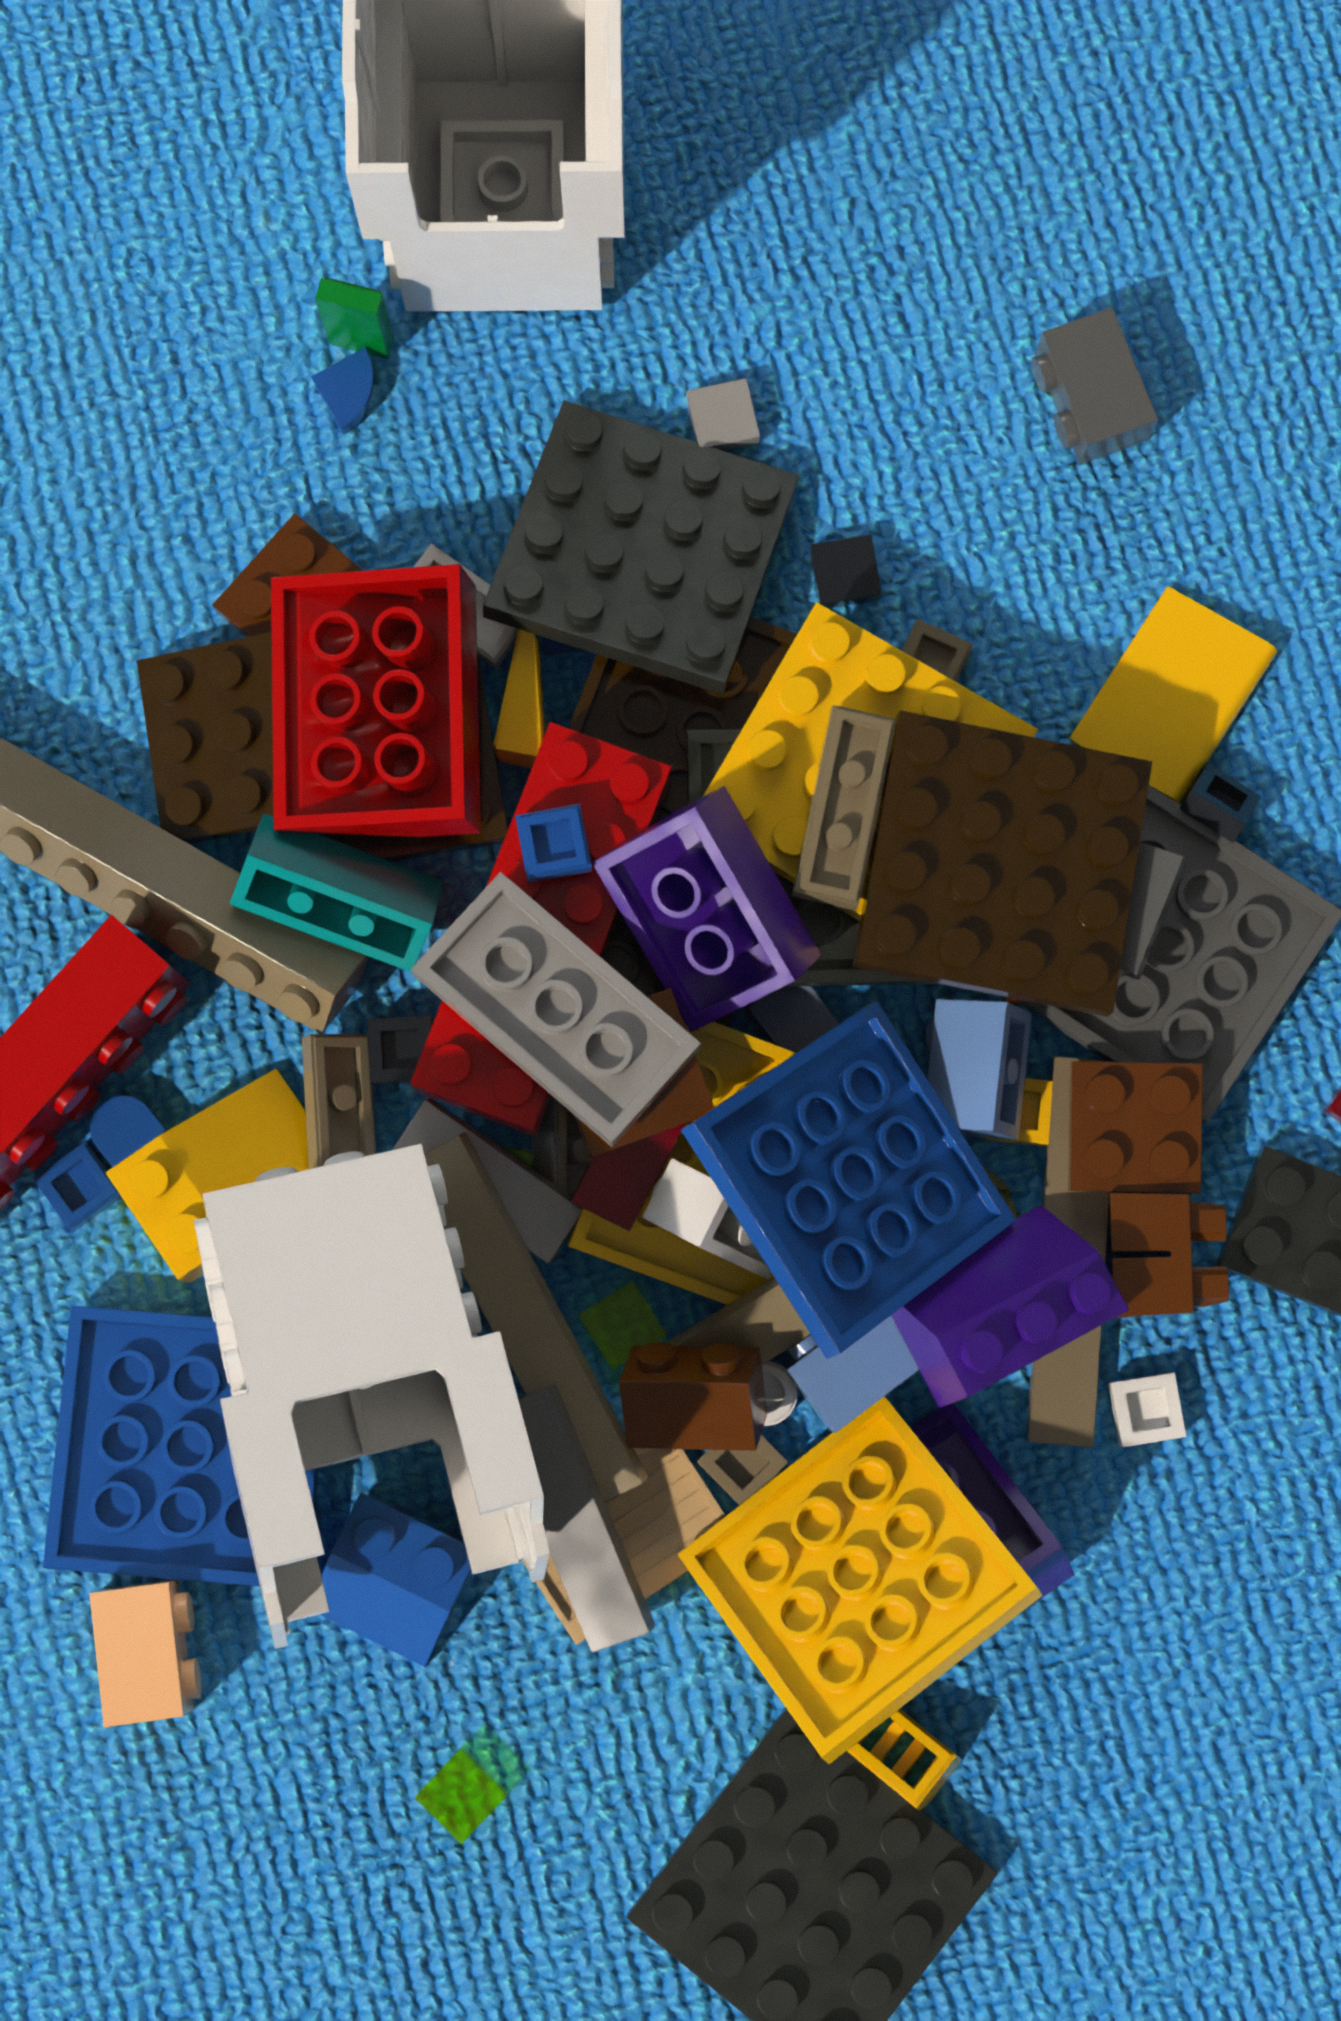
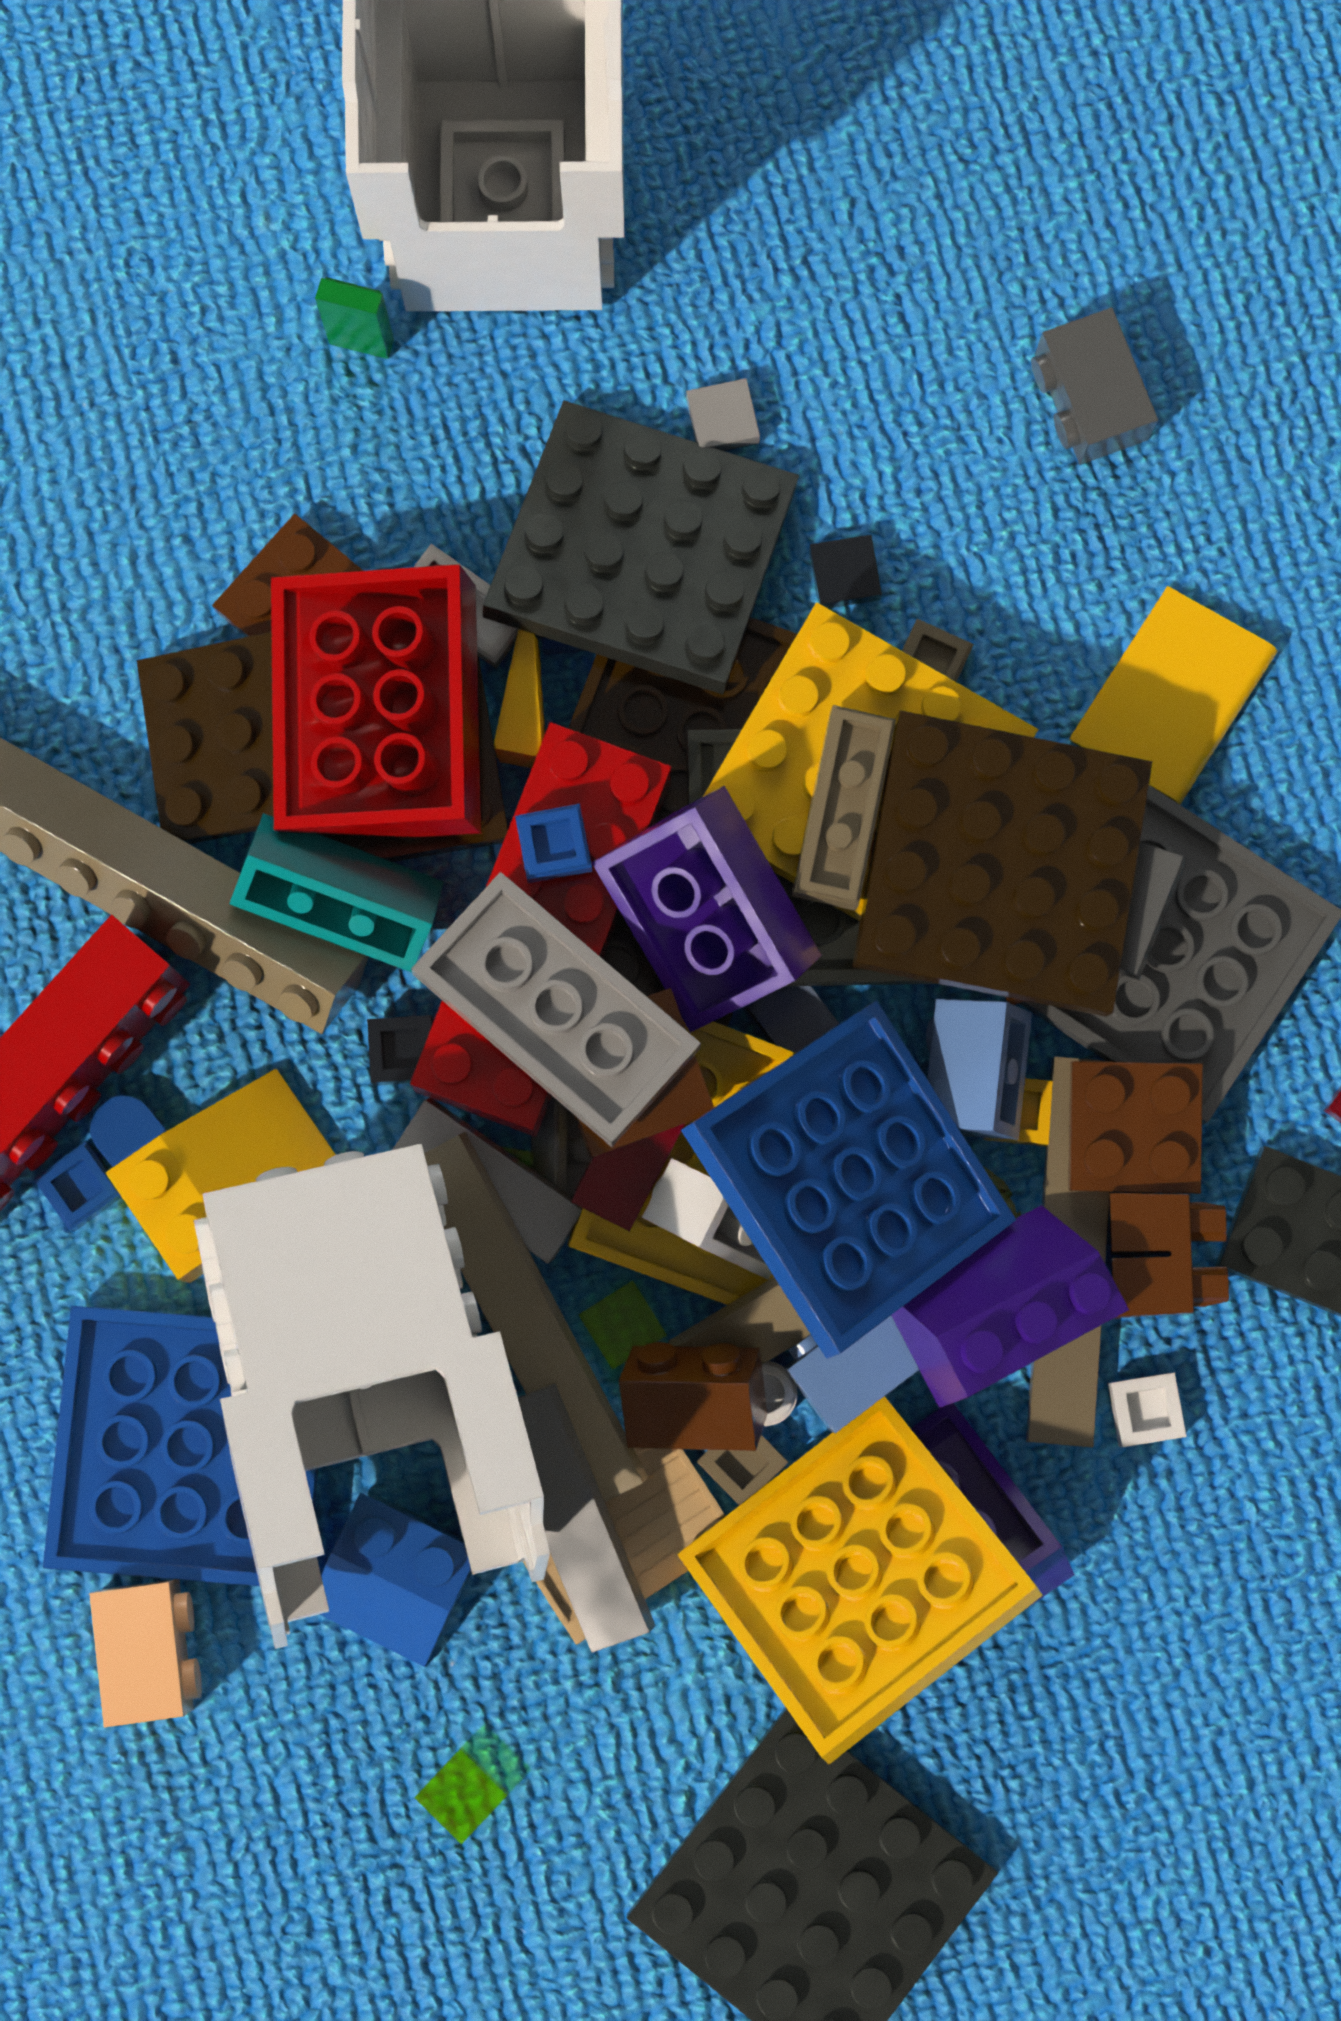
dark tan tile [301,1034,376,1169] -> none
blue tile [311,347,375,435] -> none
yellow slope [847,1709,962,1811] -> none
black tile [1179,762,1262,843] -> none

